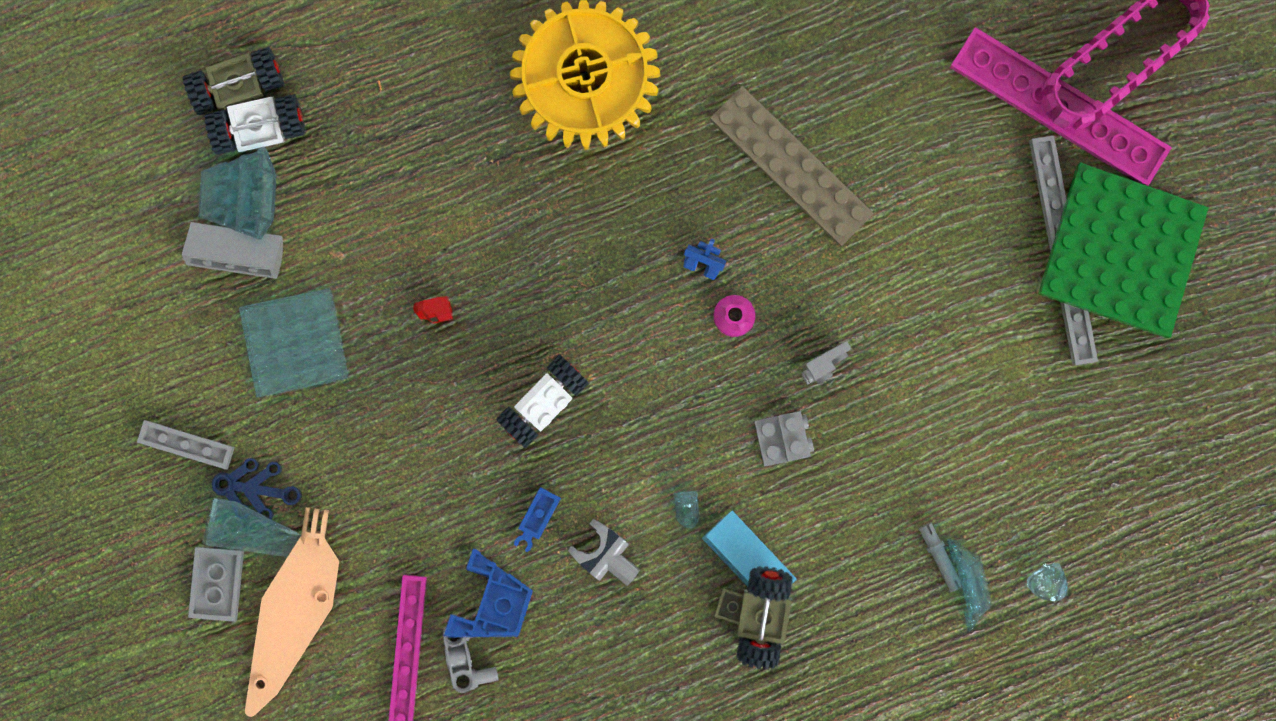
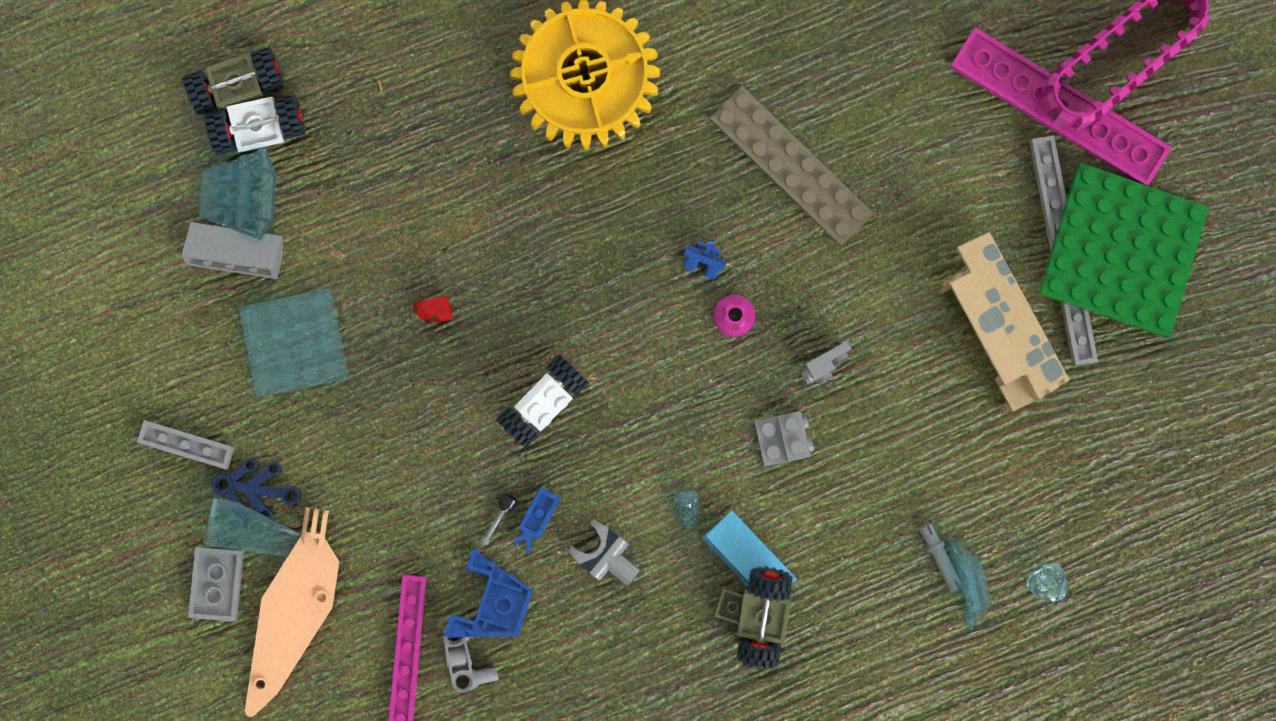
none -> hinge [480,492,519,546]
none -> tan panel [937,232,1069,413]

